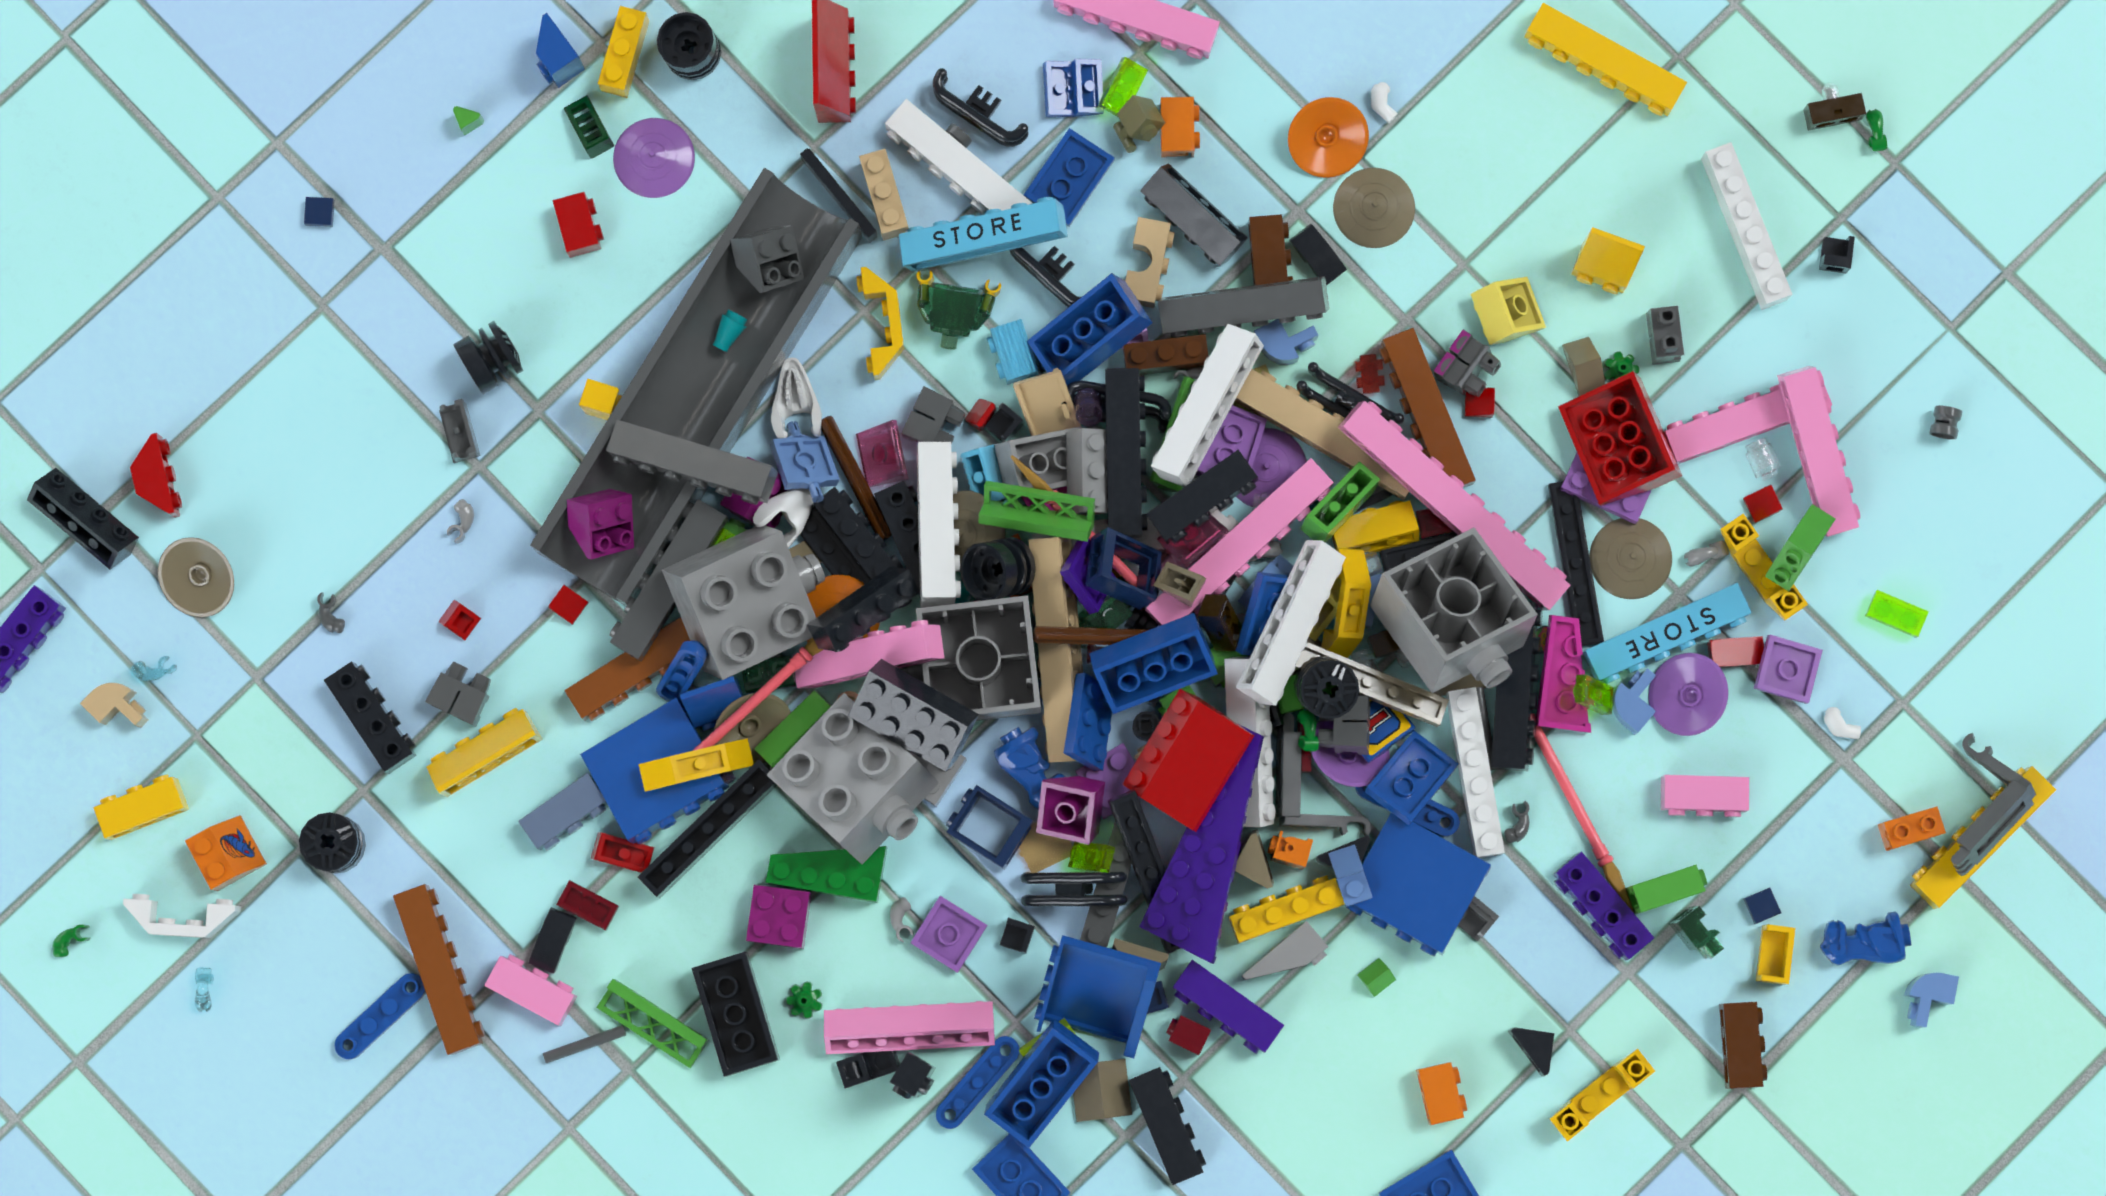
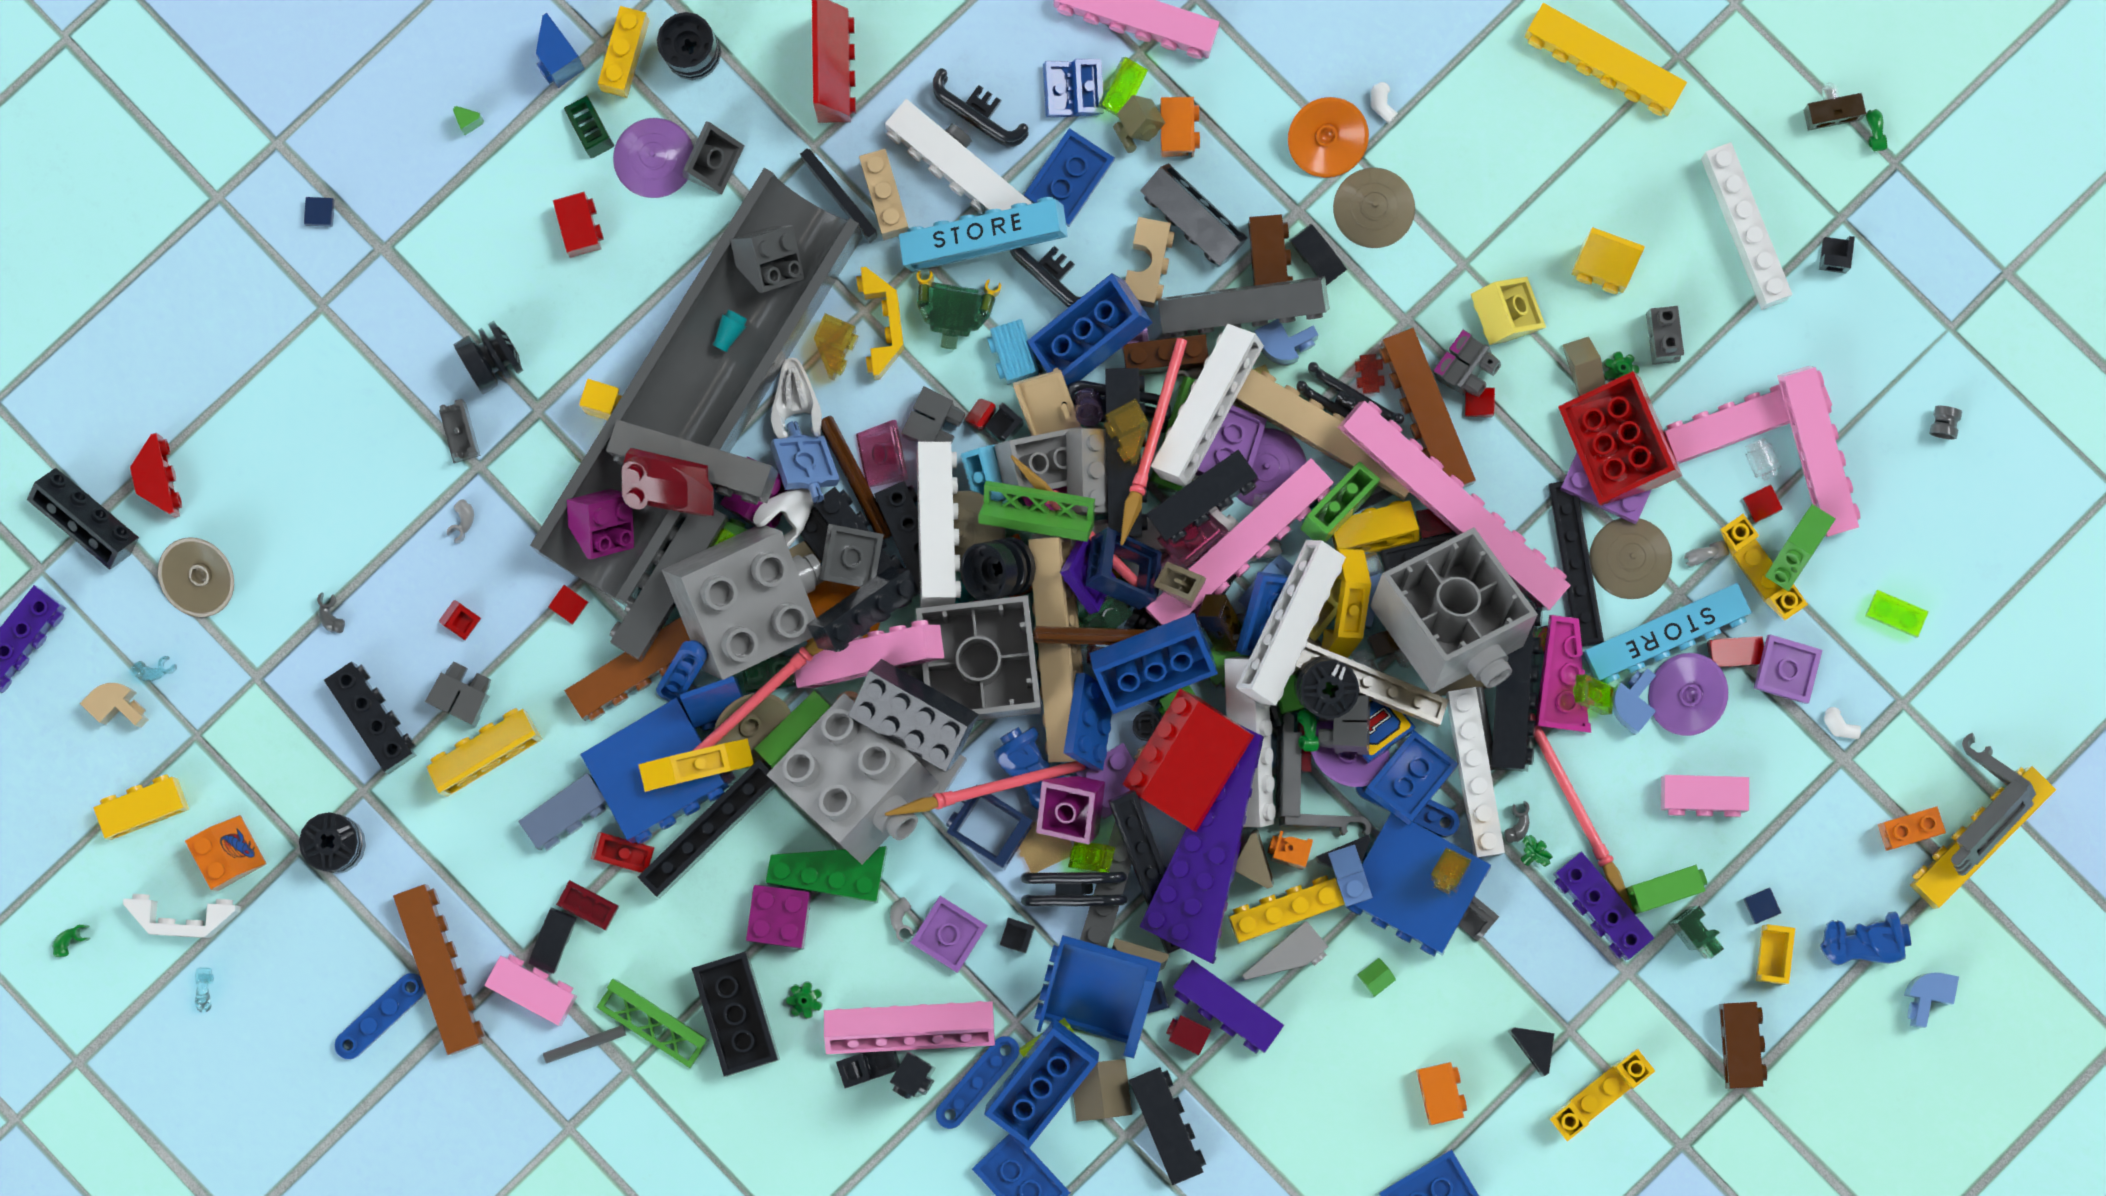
none -> dark red slope [622,448,714,517]
none -> dark grey slope [683,121,745,194]
none -> clear yellow slope [814,313,859,381]
none -> dark grey hinge [819,524,884,587]
none -> coral piece [885,761,1085,816]
none -> clear yellow slope [1104,399,1149,467]
none -> coral piece [1120,338,1187,545]
none -> clear yellow slope [1431,848,1472,894]
none -> green plant [1521,835,1553,867]

